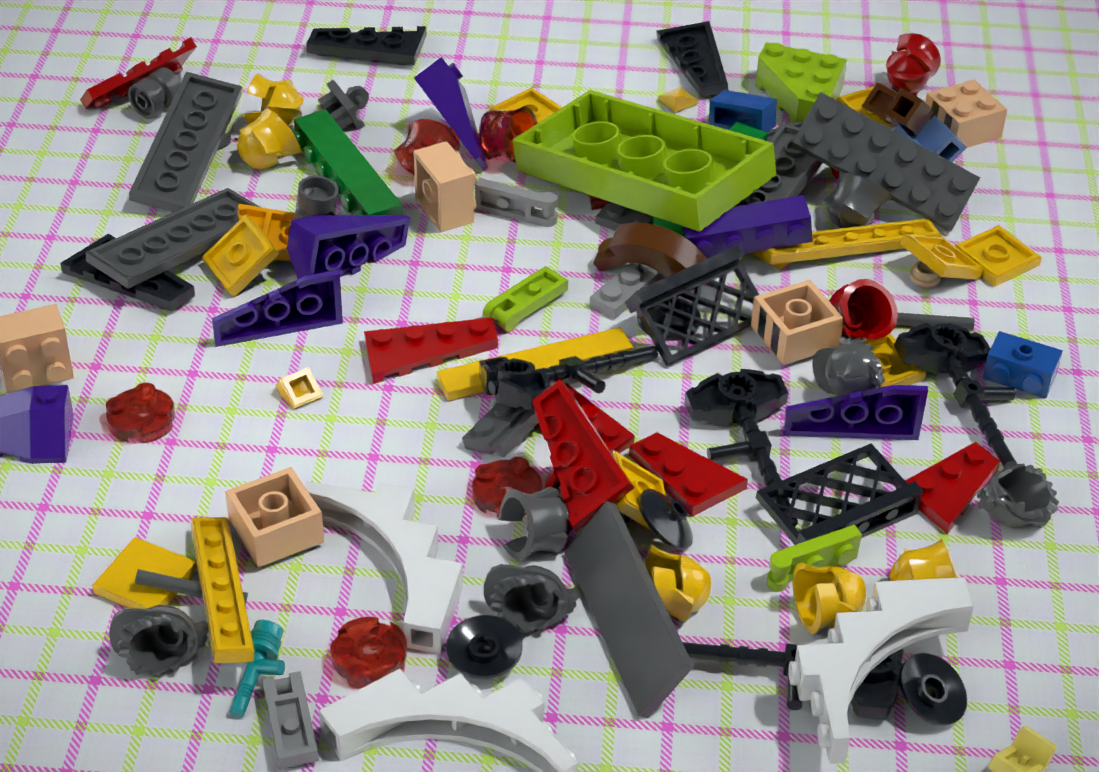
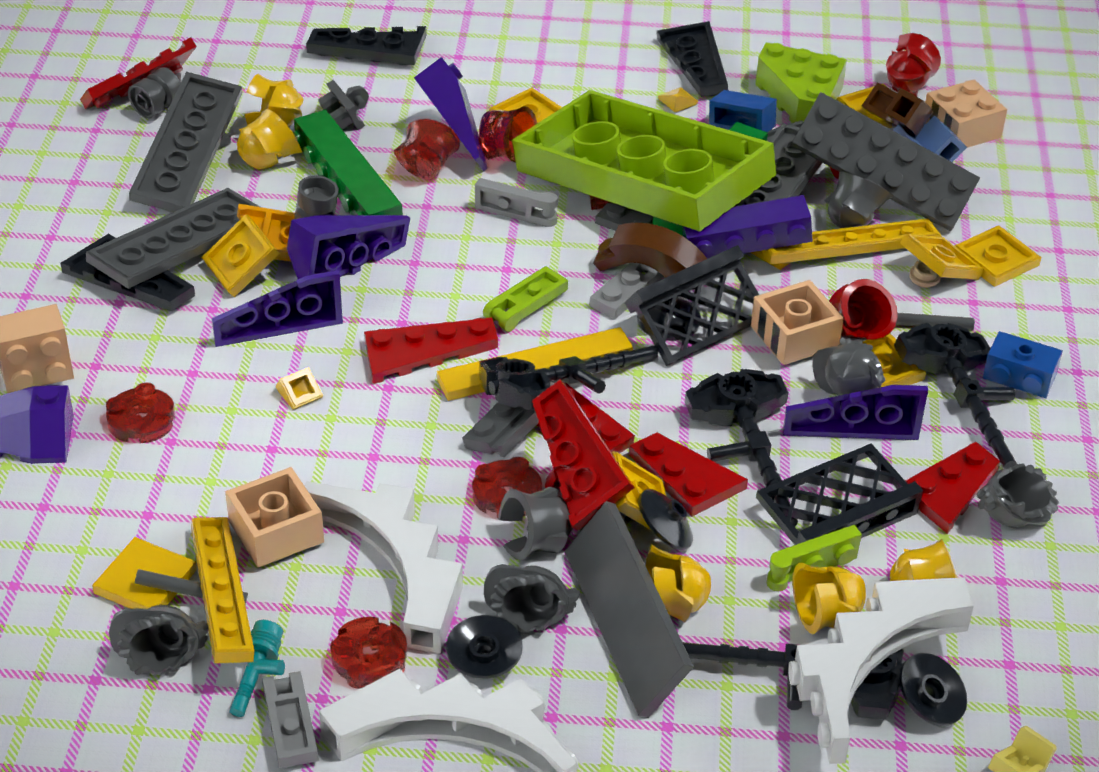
light nougat brick [414,141,477,233] -> none

